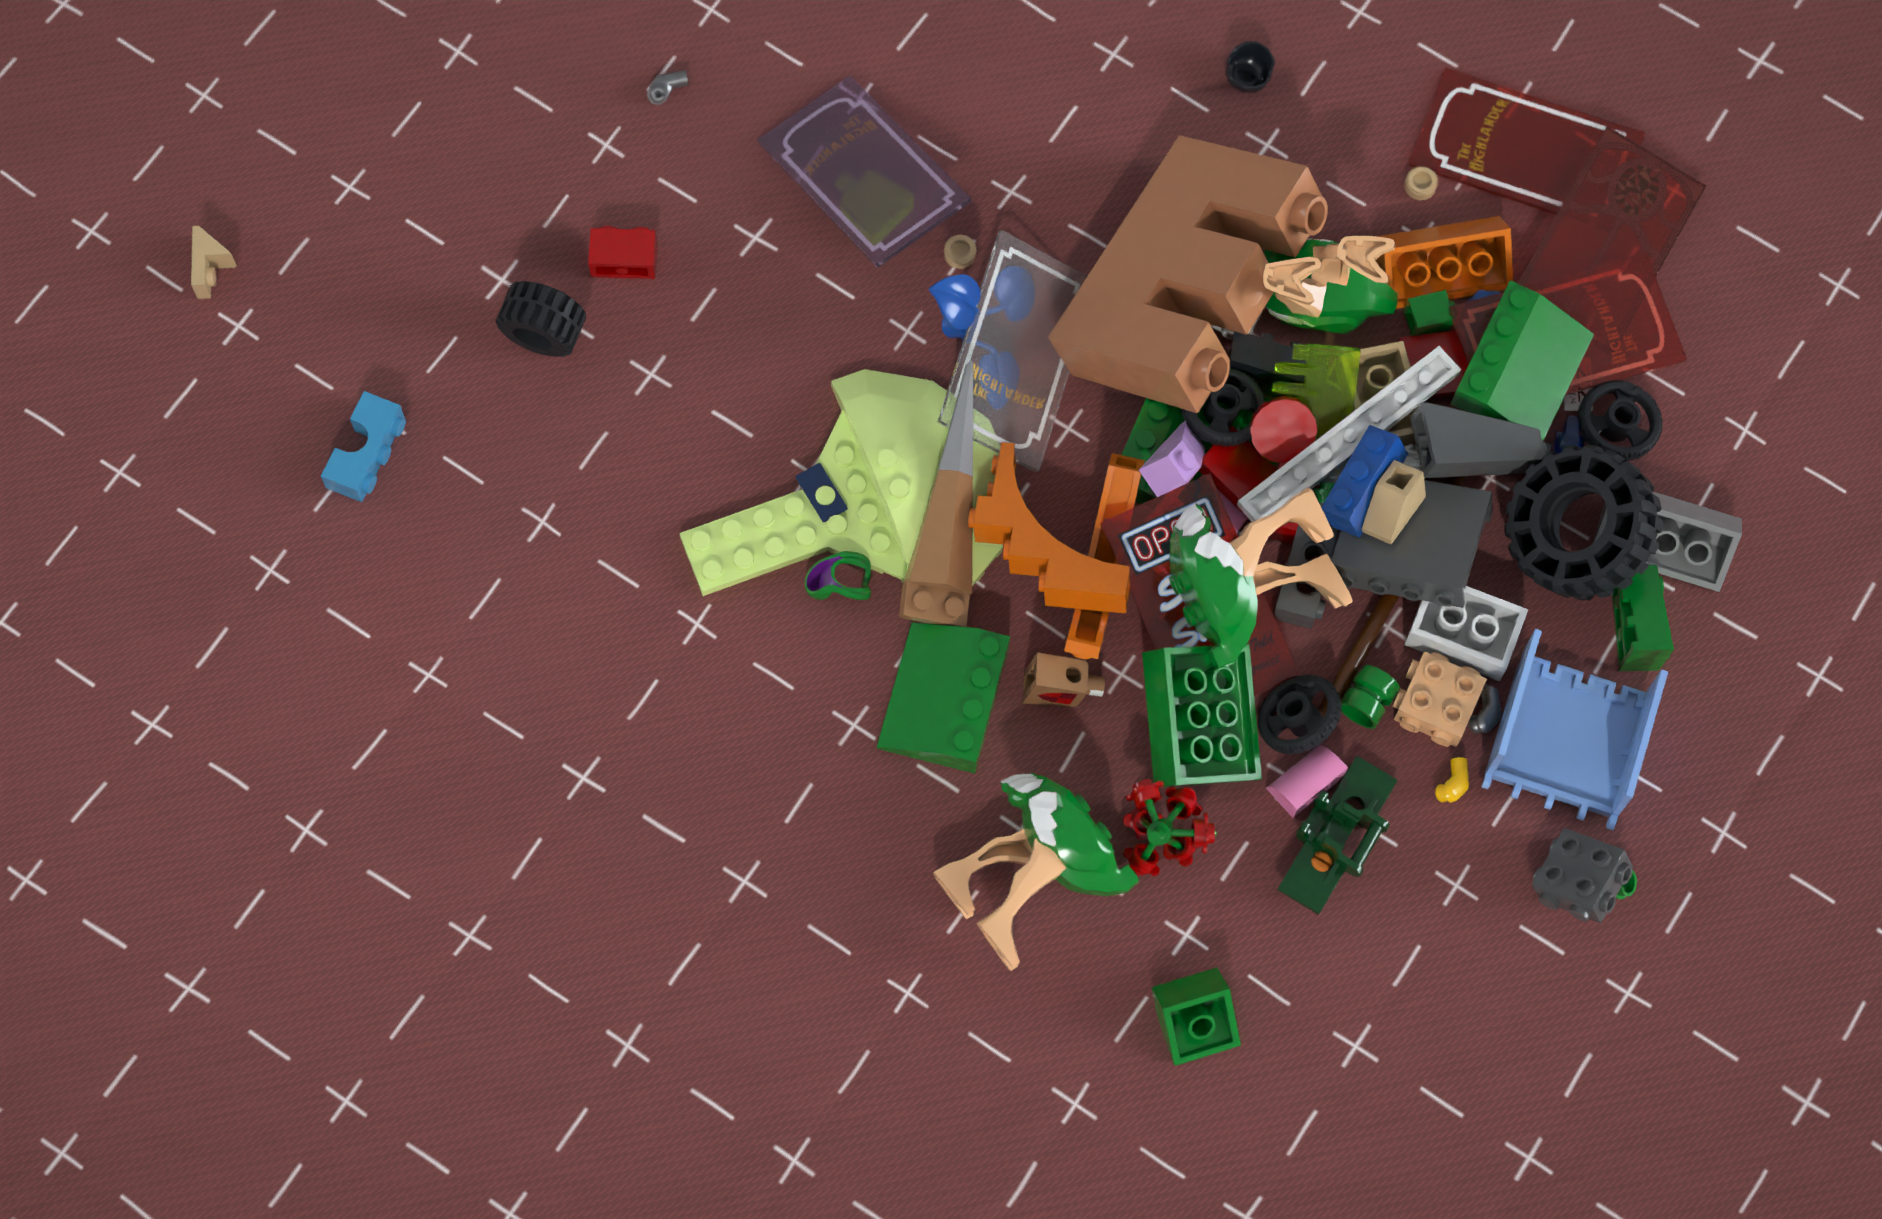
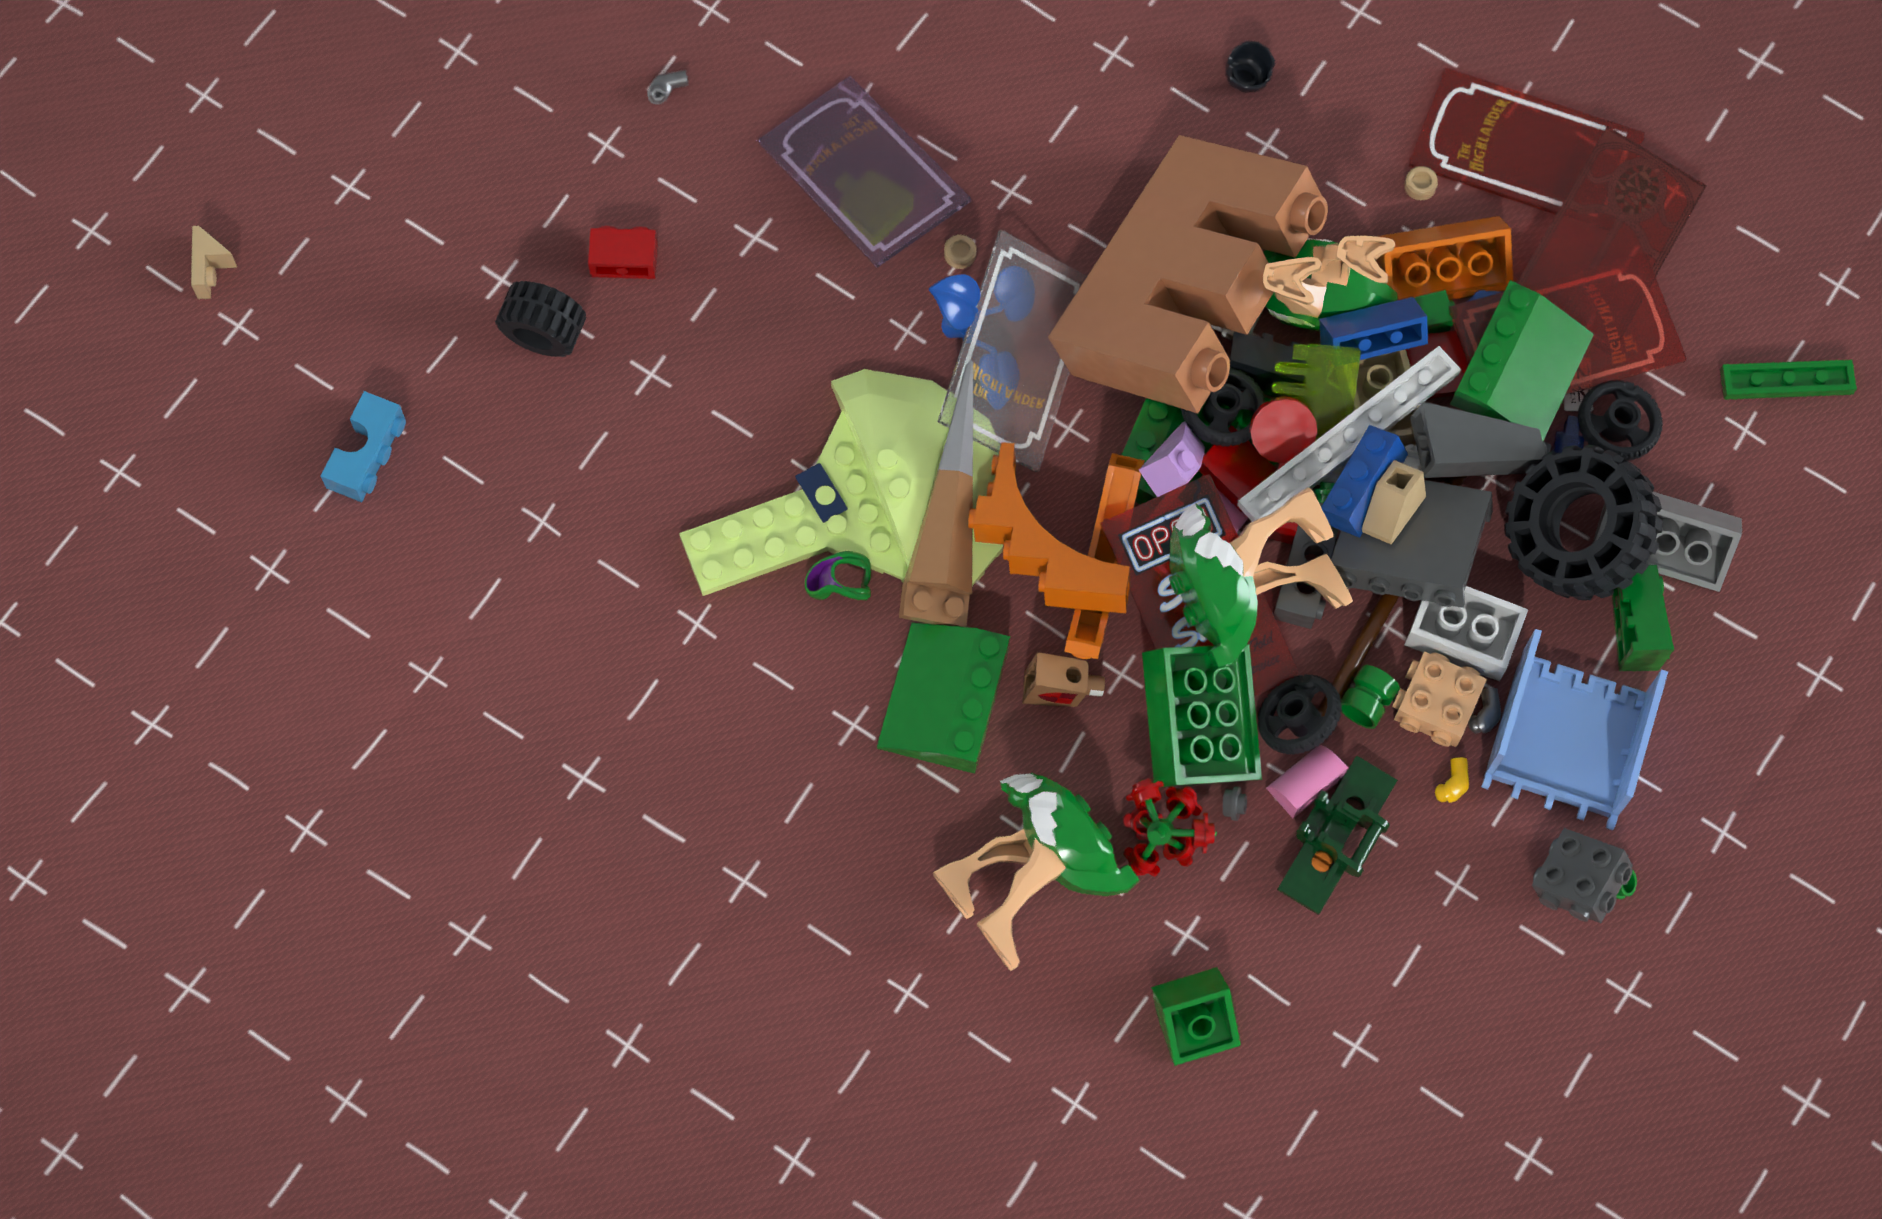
none -> dark grey plate [1223,786,1247,821]
none -> blue brick [1319,297,1428,366]
none -> green plate [1720,360,1857,400]

